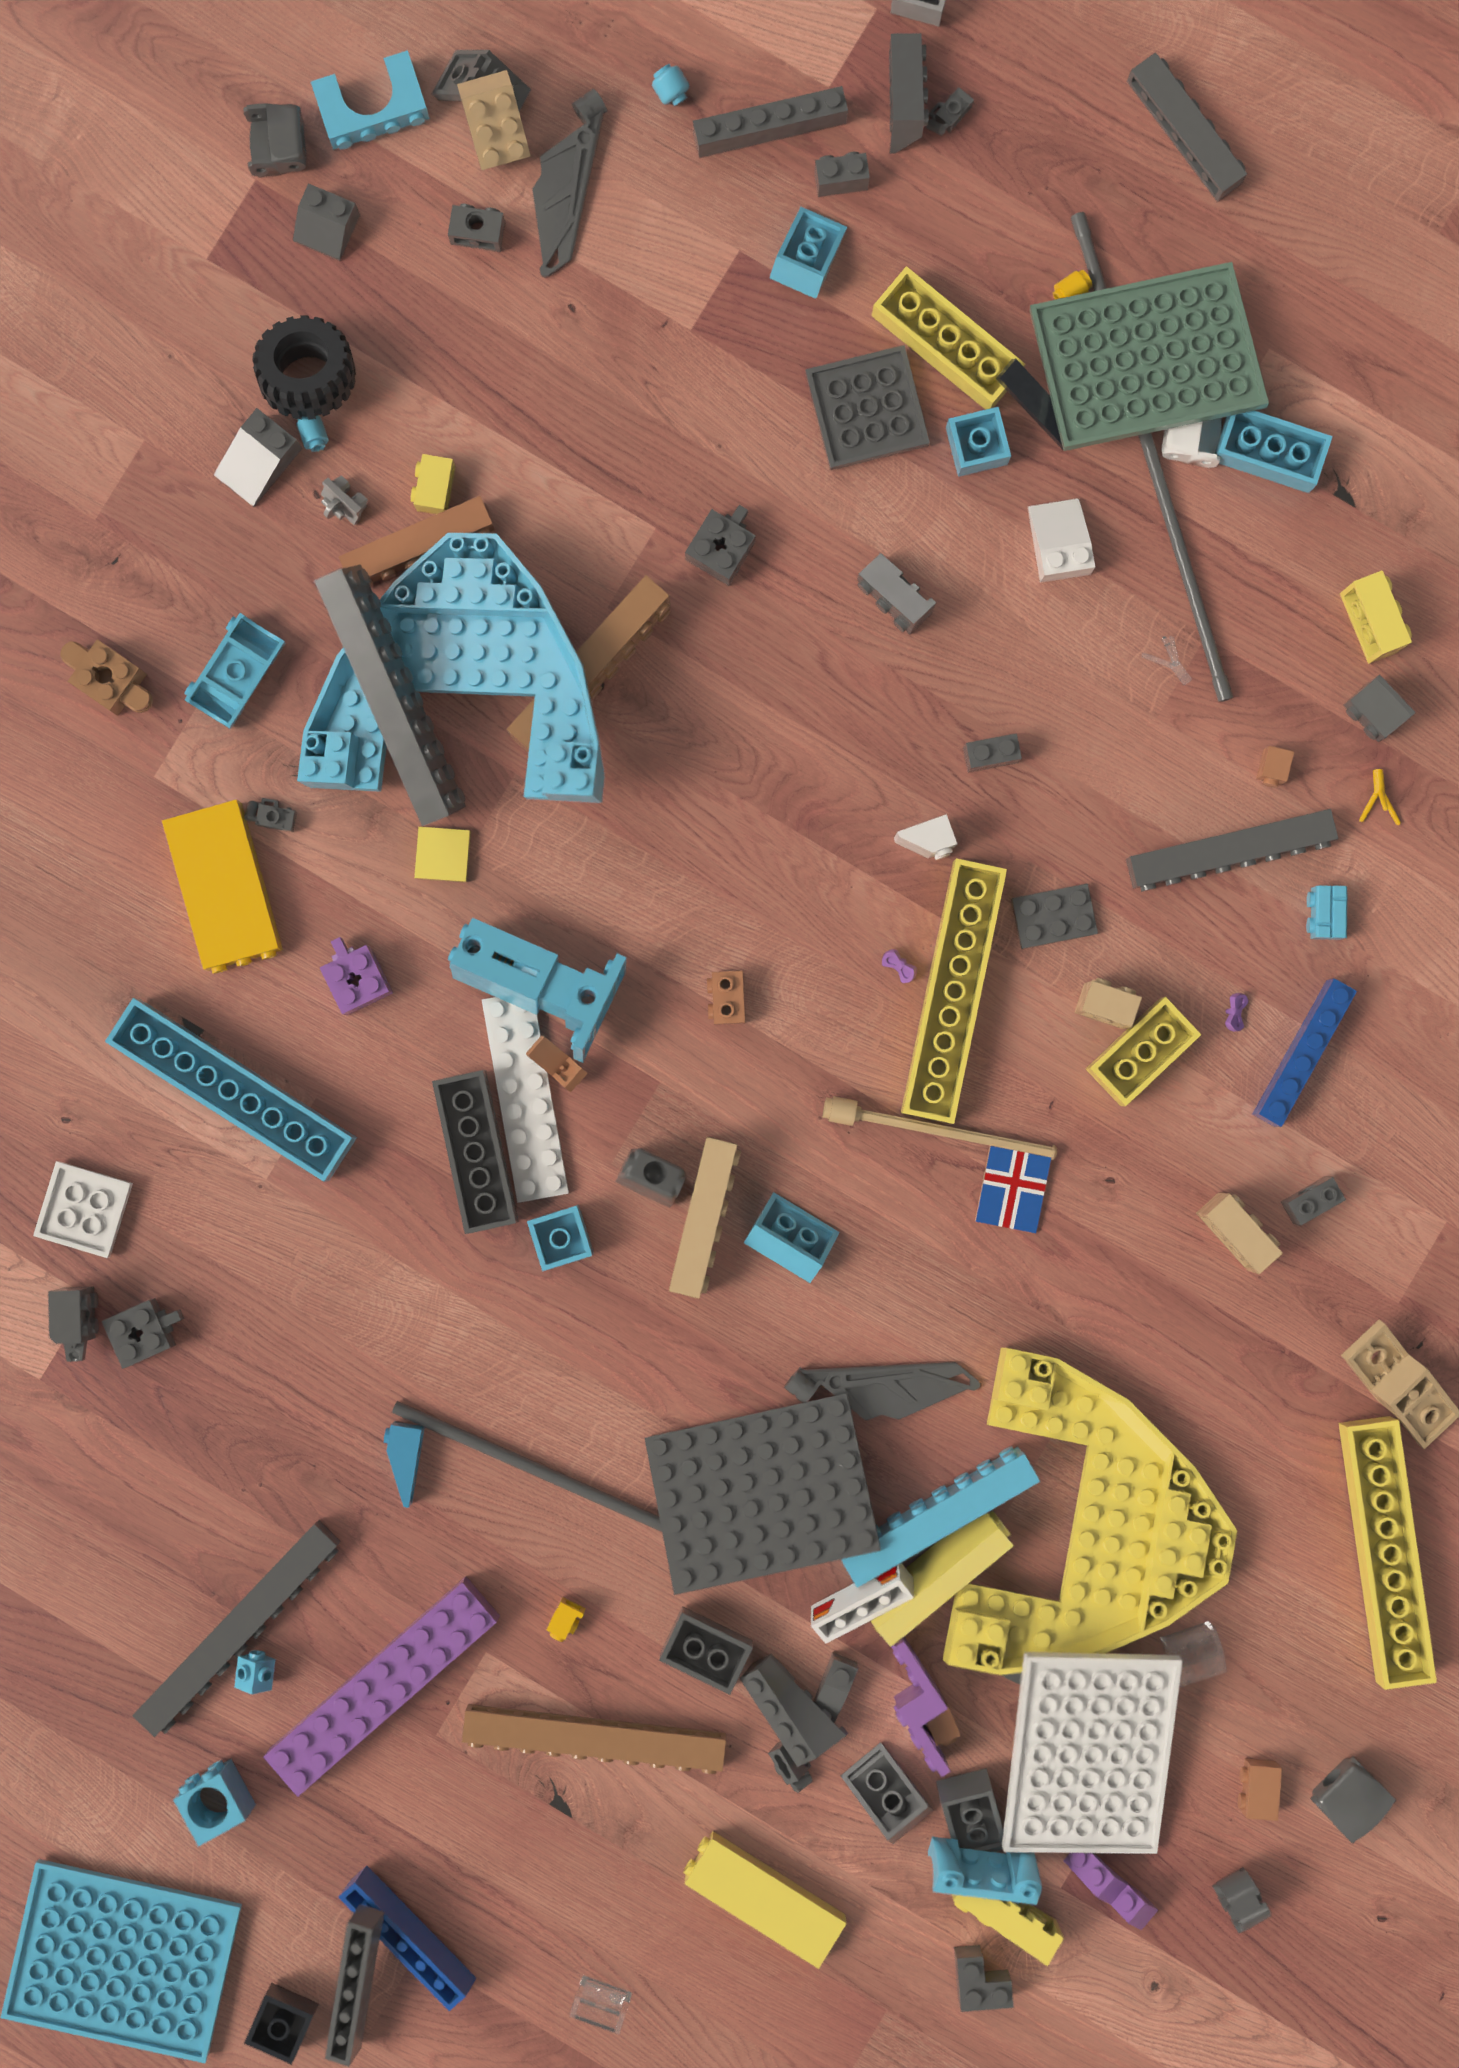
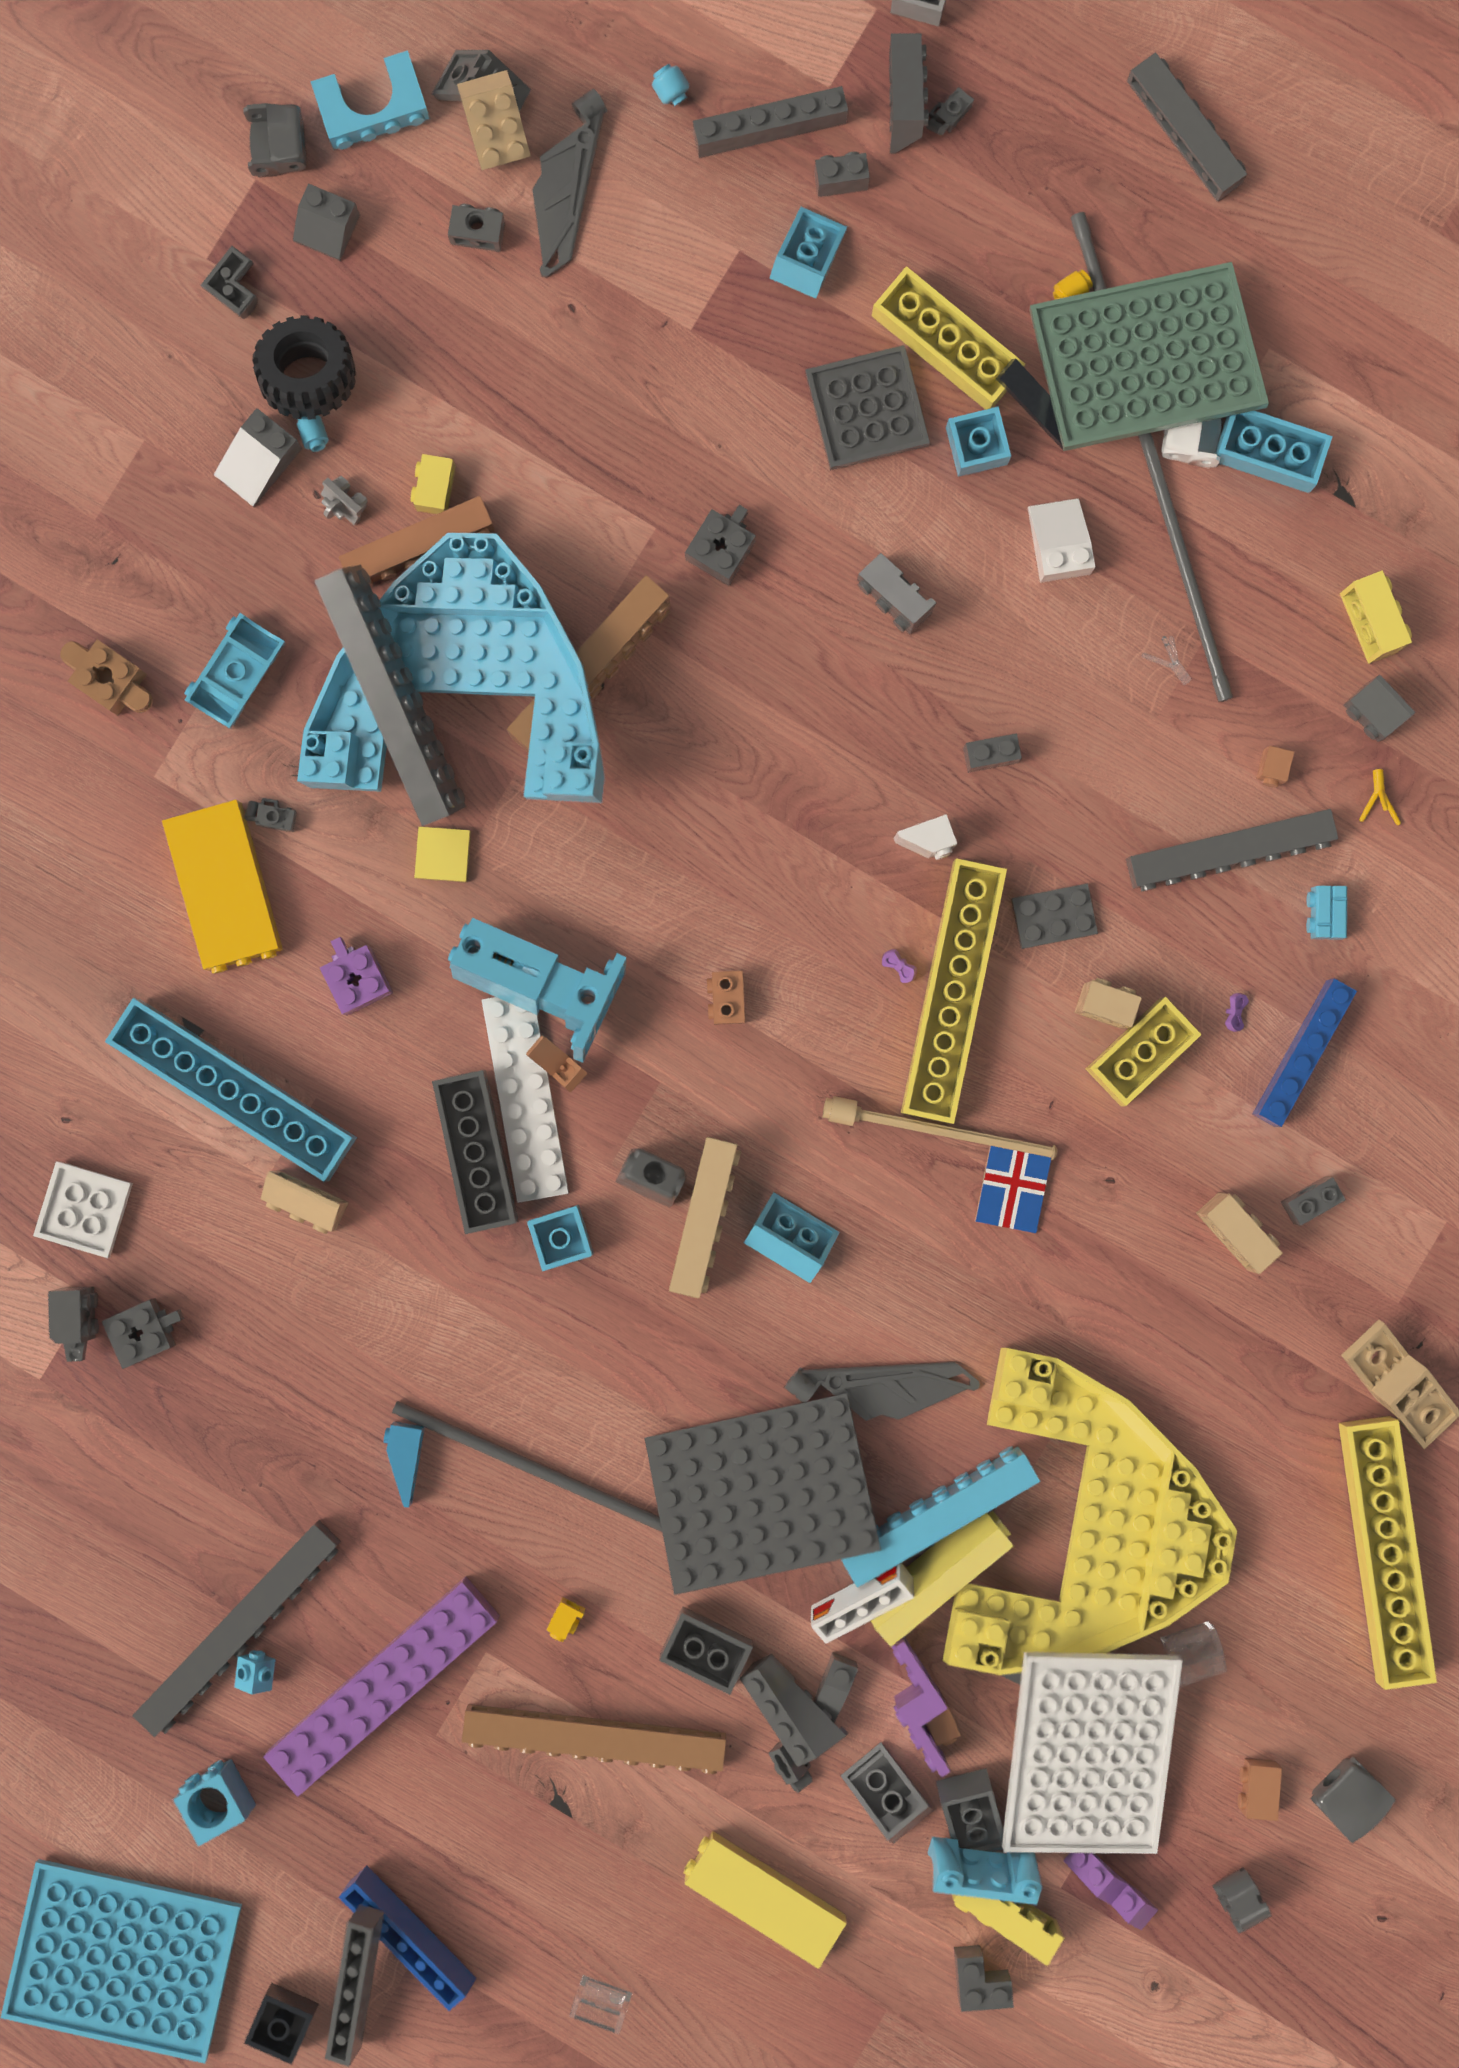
none -> dark grey brick [200,246,258,319]
none -> tan slope [261,1170,349,1234]

